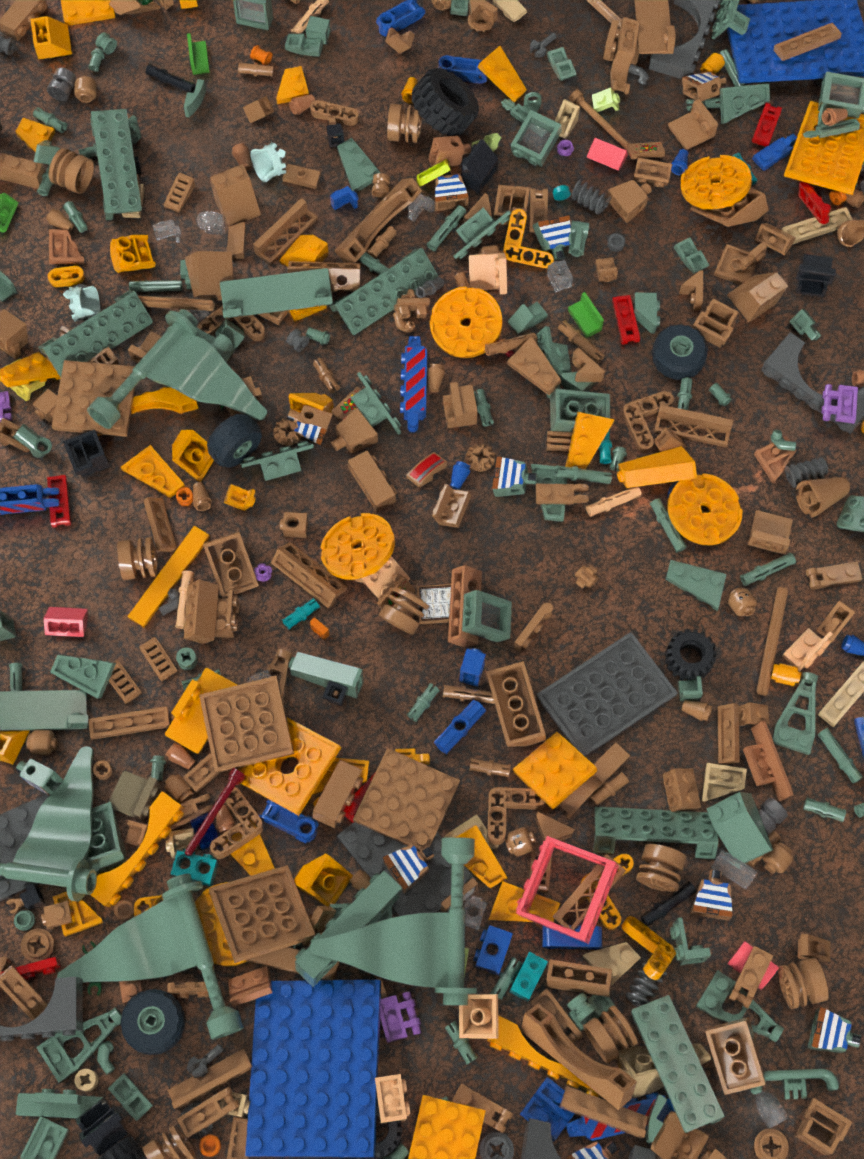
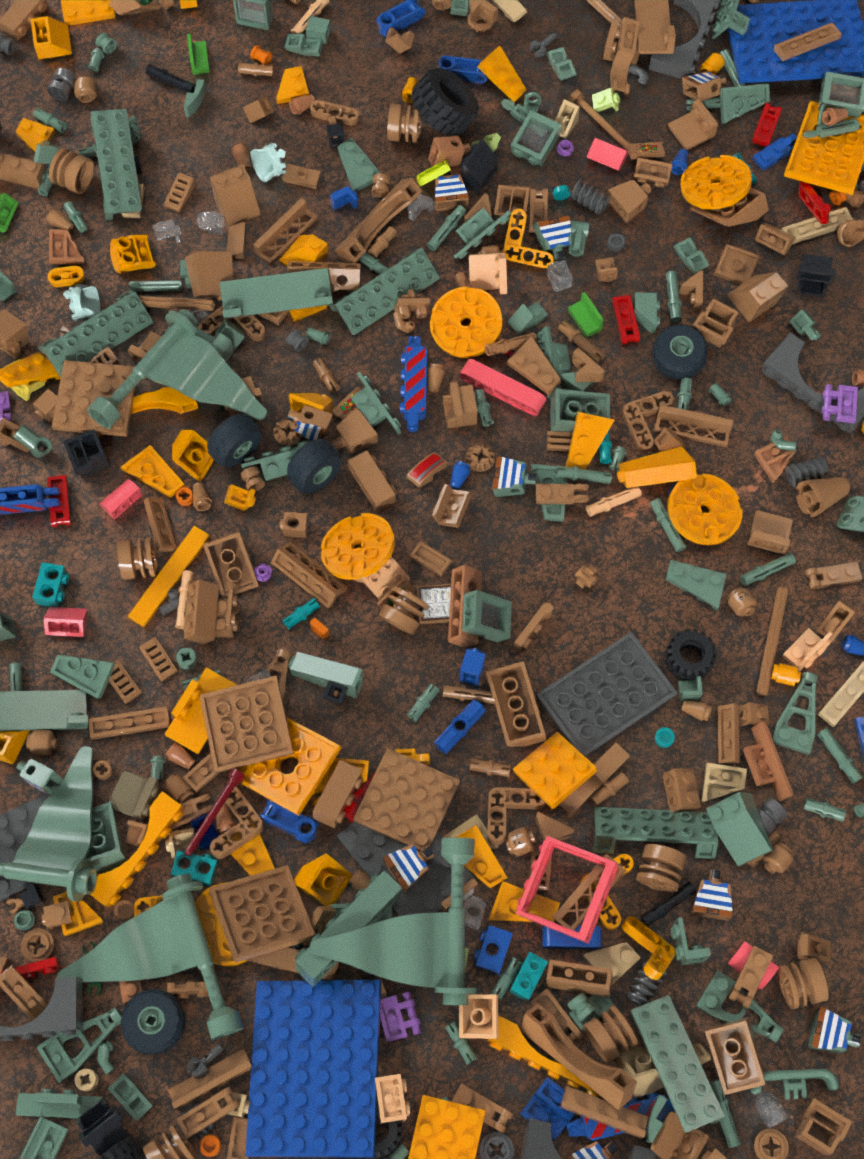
nougat plate [228,966,272,1007] -> none
dark grey pin [416,277,444,298] -> none
clear tile [711,849,758,889] -> none
medium nougat plate [738,242,767,271] -> none
none -> teal brick [32,562,69,607]
none -> coral brick [99,479,142,520]
none -> medium nougat wheel [241,466,265,491]
none -> black wheel [287,439,342,494]
none -> medium nougat tile [410,541,452,577]
none -> coral beam [459,359,547,416]
none -> teal tile [654,727,675,748]
none -> sand green pin [666,271,682,323]
none -> sand green pin [709,1079,741,1148]

